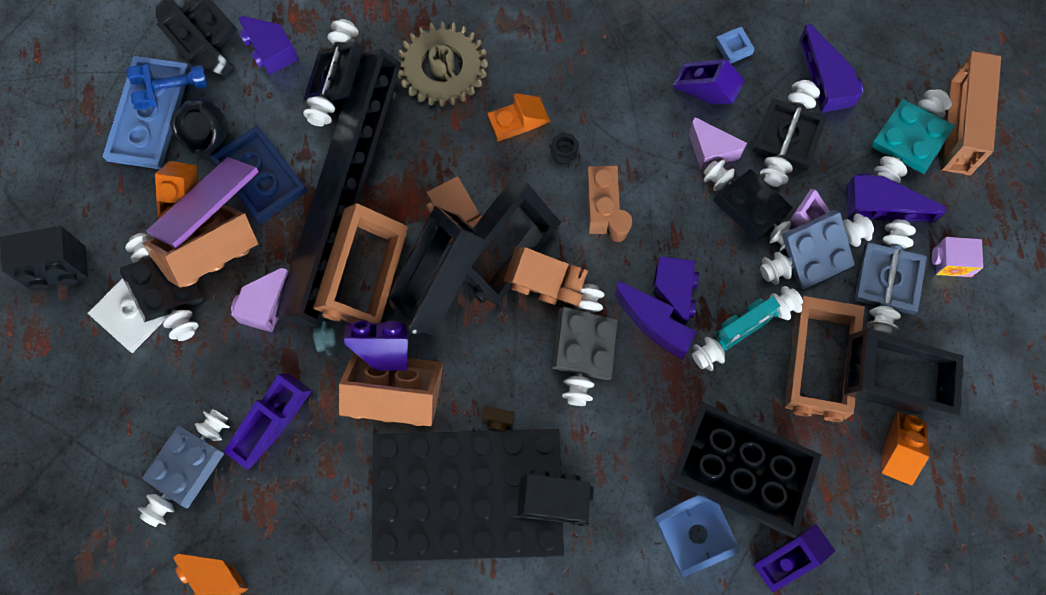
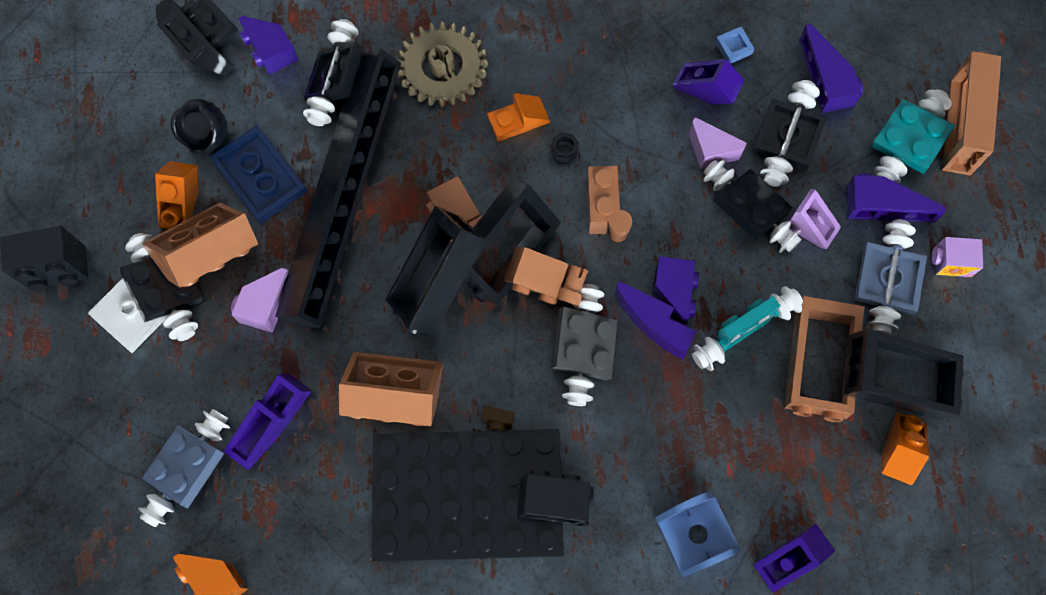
medium blue plate [103,56,191,170] -> none
blue bar [126,64,208,110] -> none
medium lavender piece [146,157,259,248] -> none
nougat window [313,203,409,323] -> none
clear light blue plate [313,321,336,356] -> none
dark purple slope [344,321,408,371] -> none
black slope [670,402,822,538] -> none
sand blue plate [760,210,874,290] -> none

